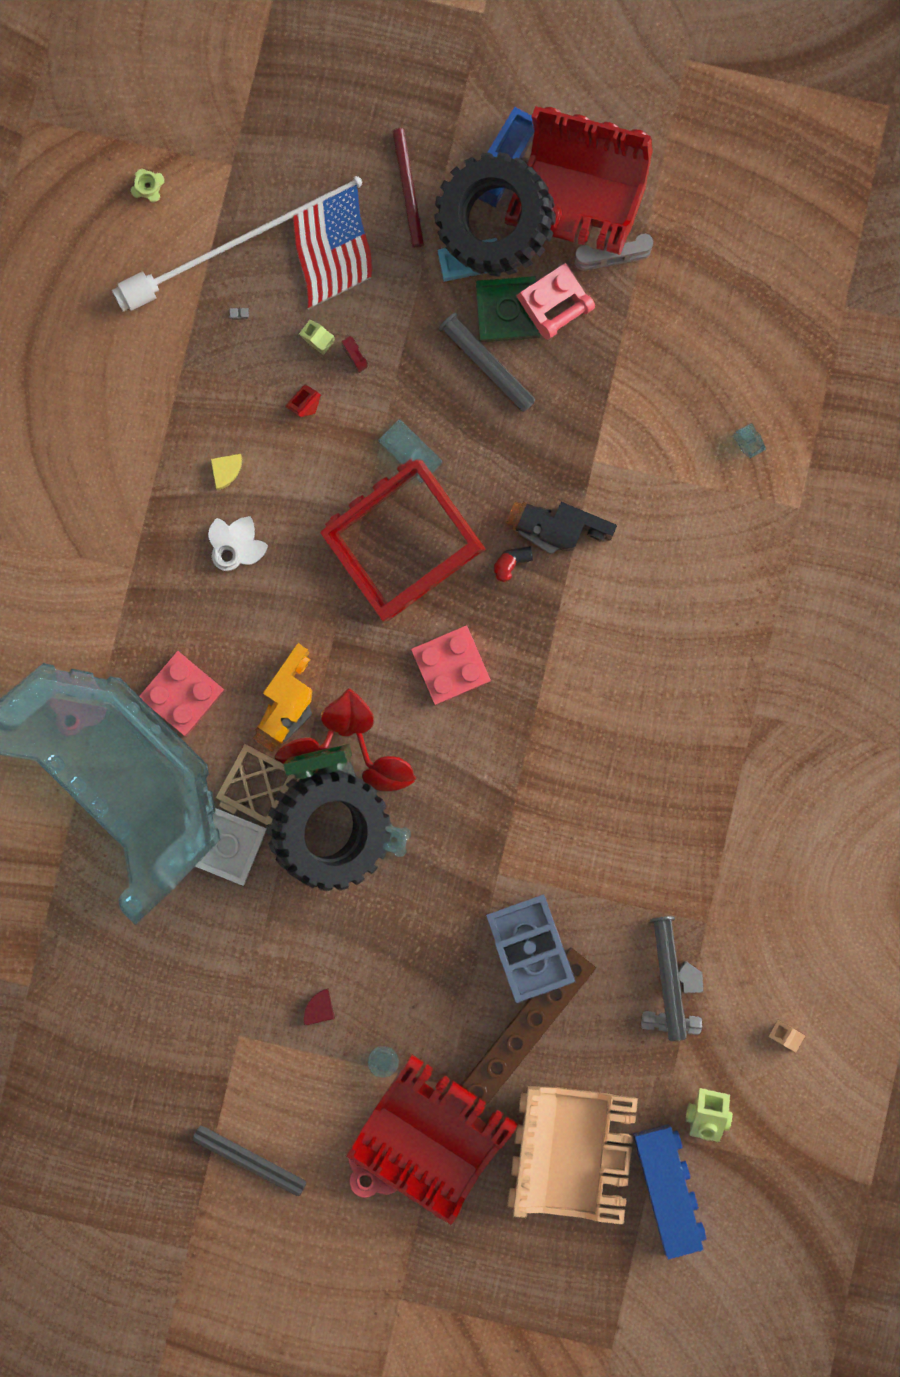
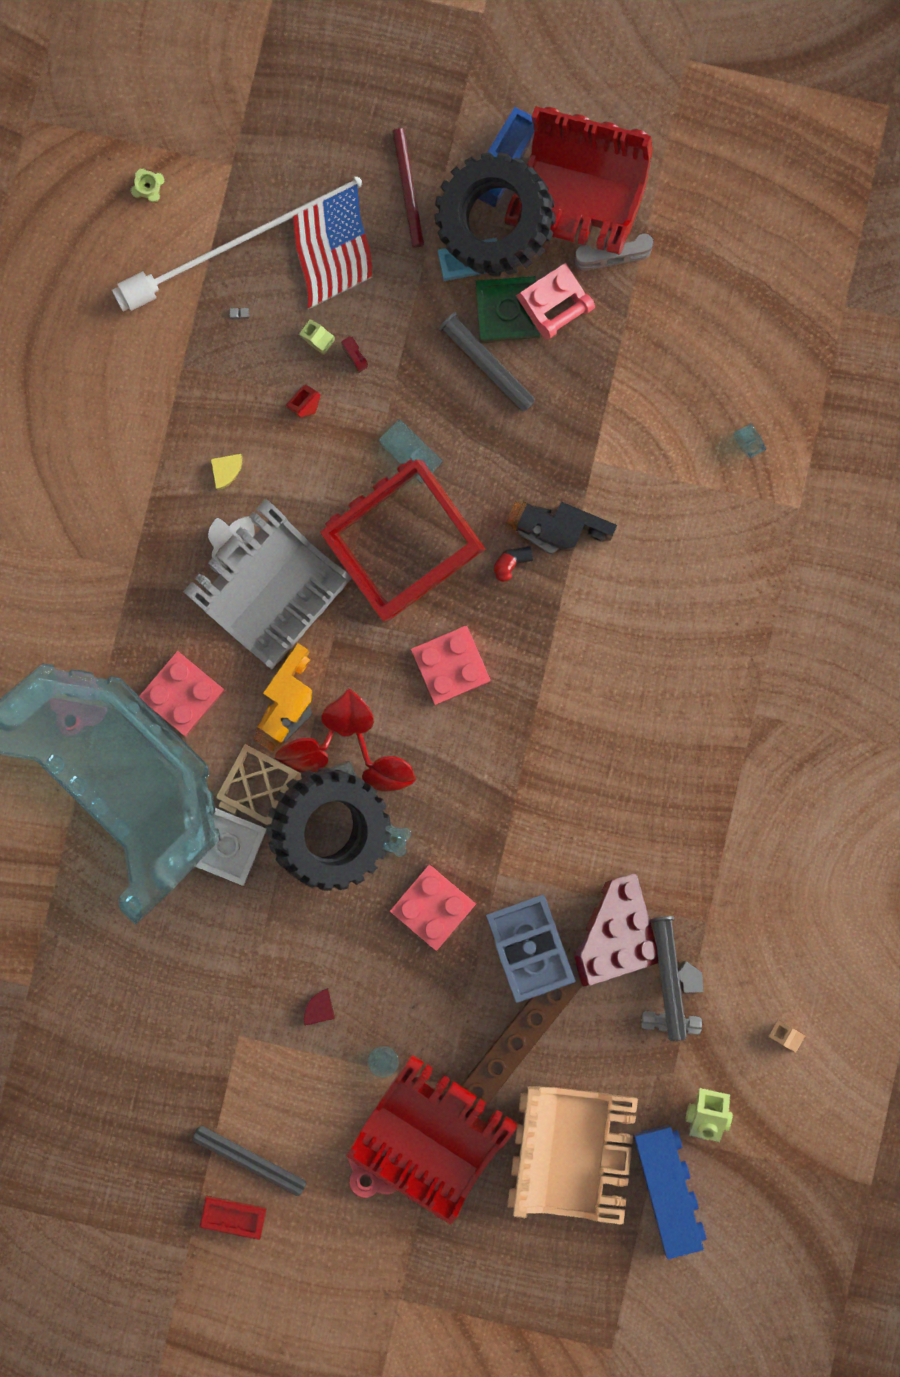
dark green plate [283,743,352,779] -> none
none -> light grey hinge [183,499,352,669]
none -> red plate [199,1195,267,1240]
none -> coral plate [390,864,476,951]
none -> plate [574,873,659,987]

